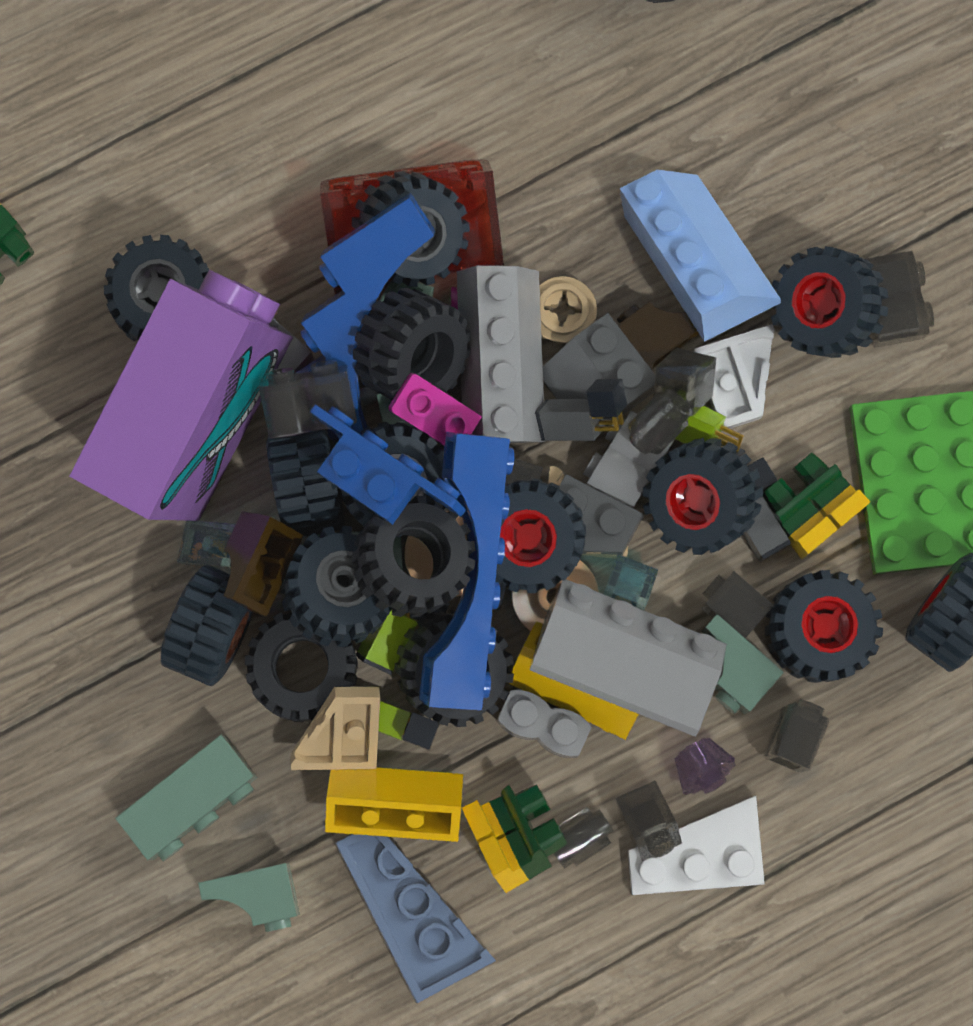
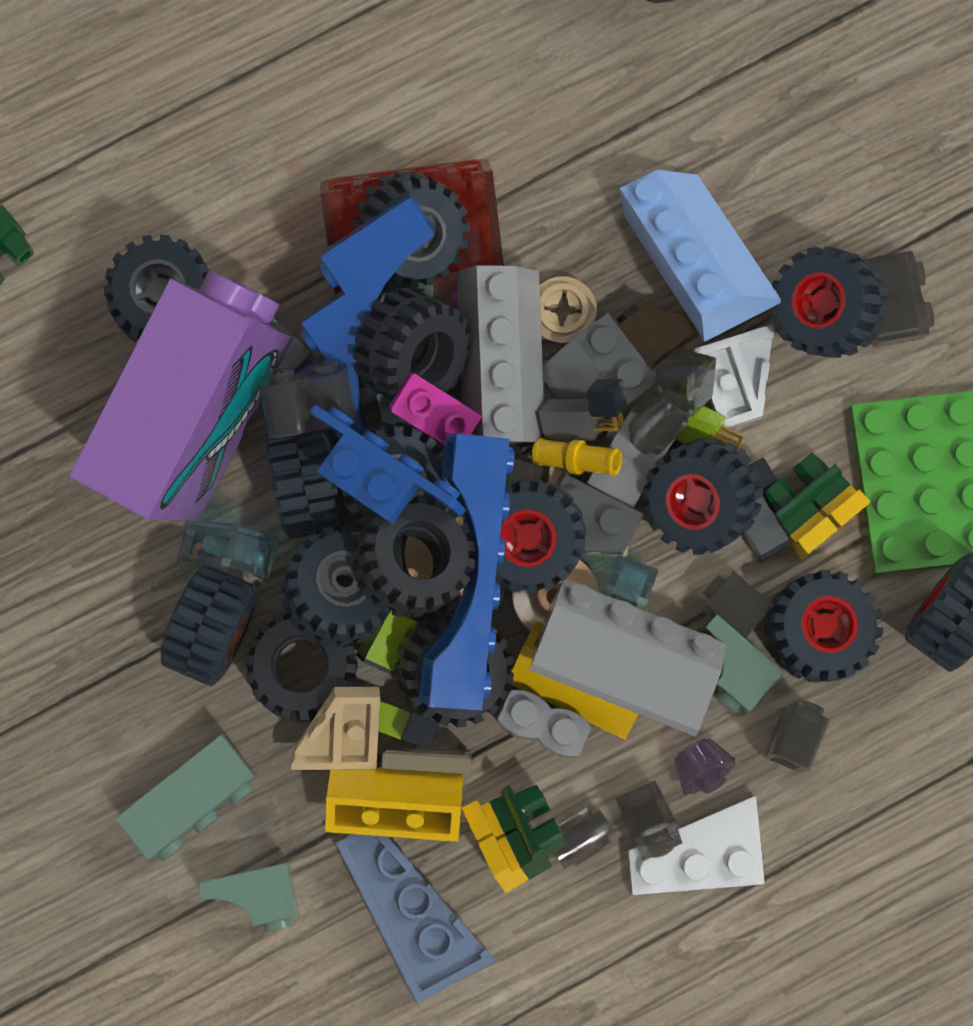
dark brown arch [223,511,304,617] -> none
none -> dark tan tile [382,746,472,774]
none -> yellow pin [532,438,622,476]

